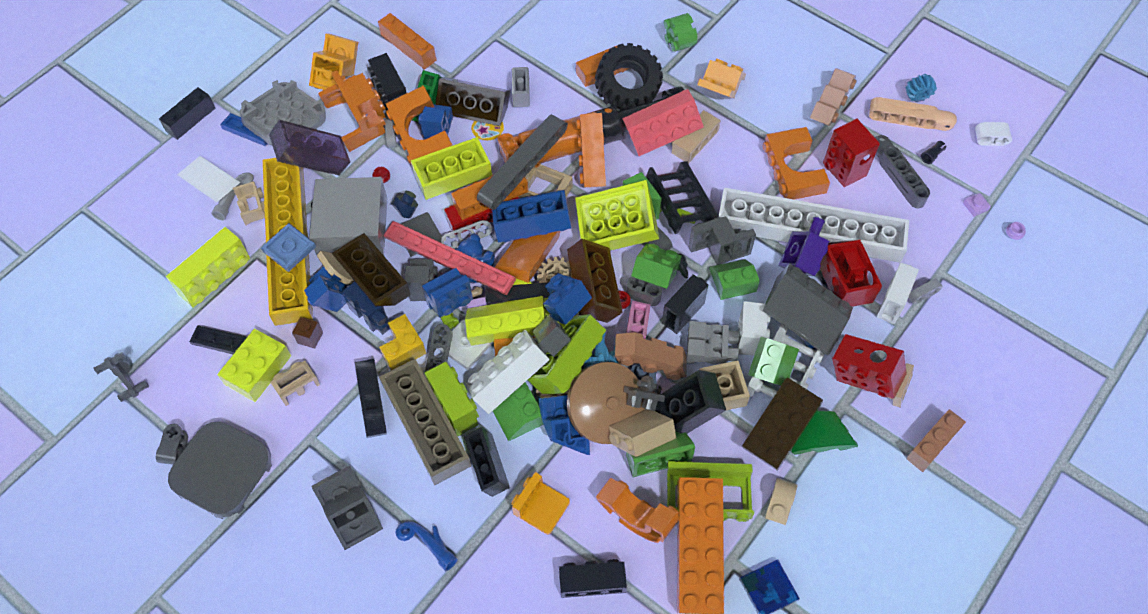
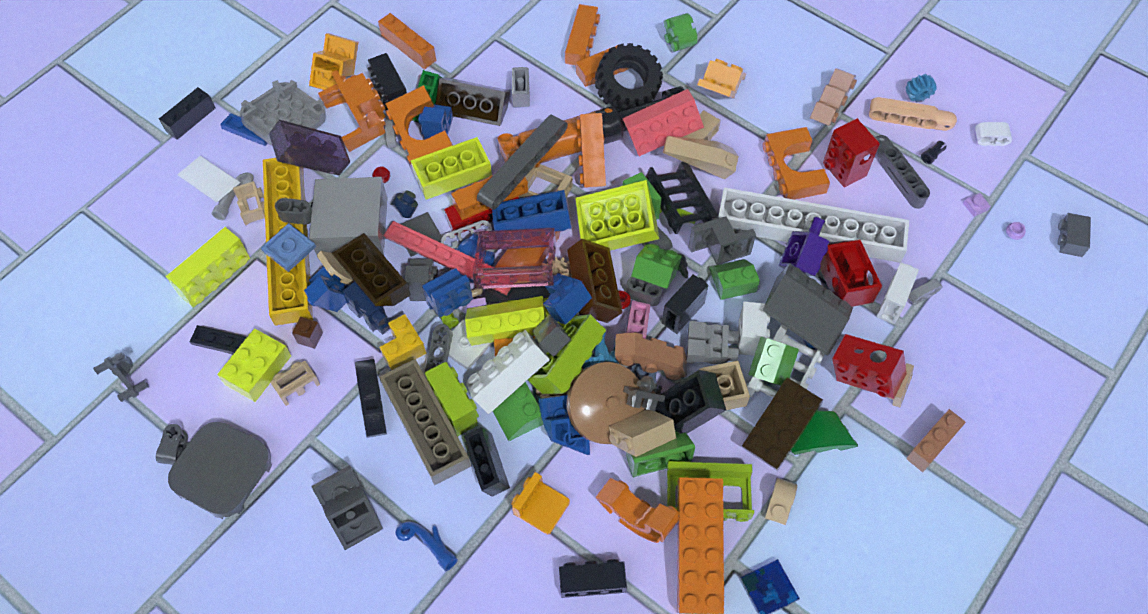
sticker [471,121,504,141] -> none
none -> dark grey beam [275,198,312,225]
none -> clear pink window [473,228,556,289]
none -> orange brick [565,4,601,66]
none -> tan wedge [663,136,739,180]
none -> dark grey brick [1057,213,1091,257]

